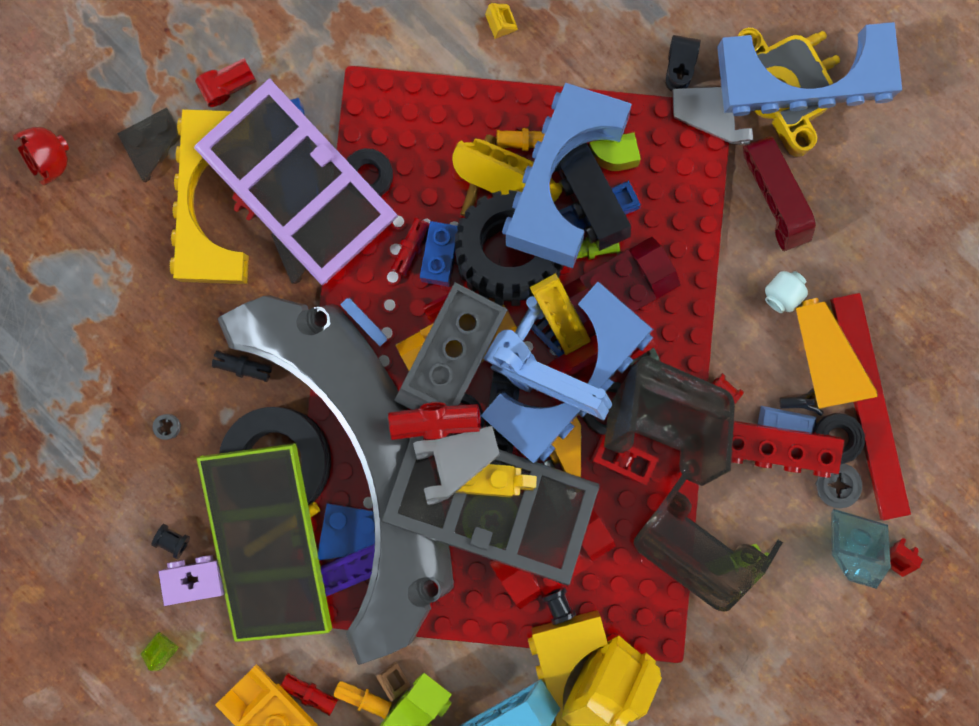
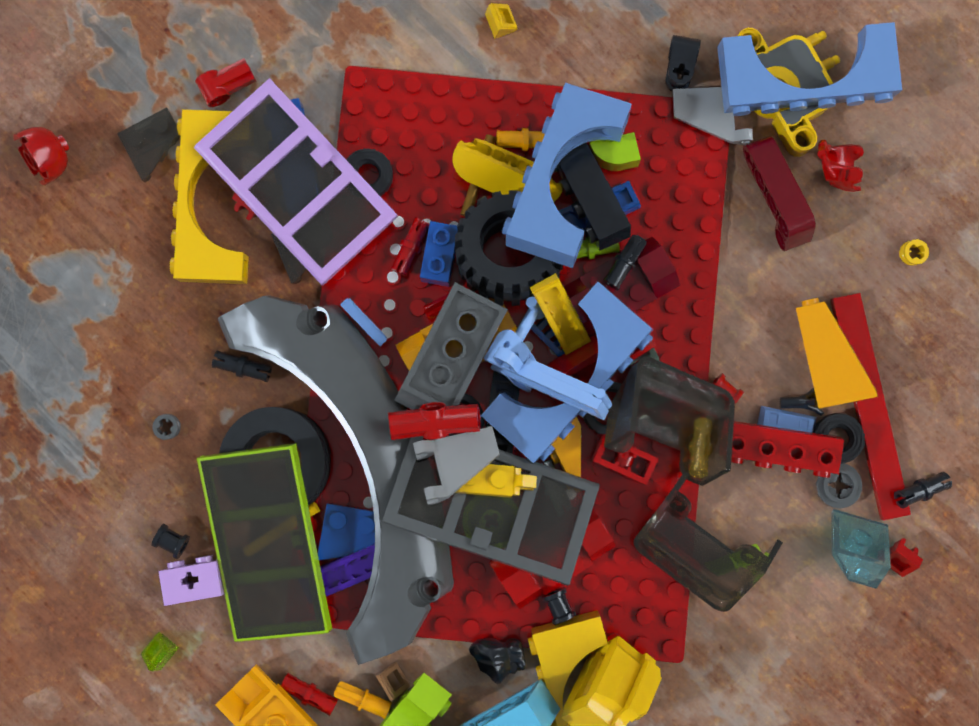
light aqua head [765,271,808,313] -> none
none -> black hair [469,637,526,684]
none -> black axle [603,235,647,290]
none -> clear yellow pin [689,418,713,478]
none -> red helmet [817,140,864,192]
none -> black pin [894,472,952,508]
none -> yellow bush [899,239,929,266]

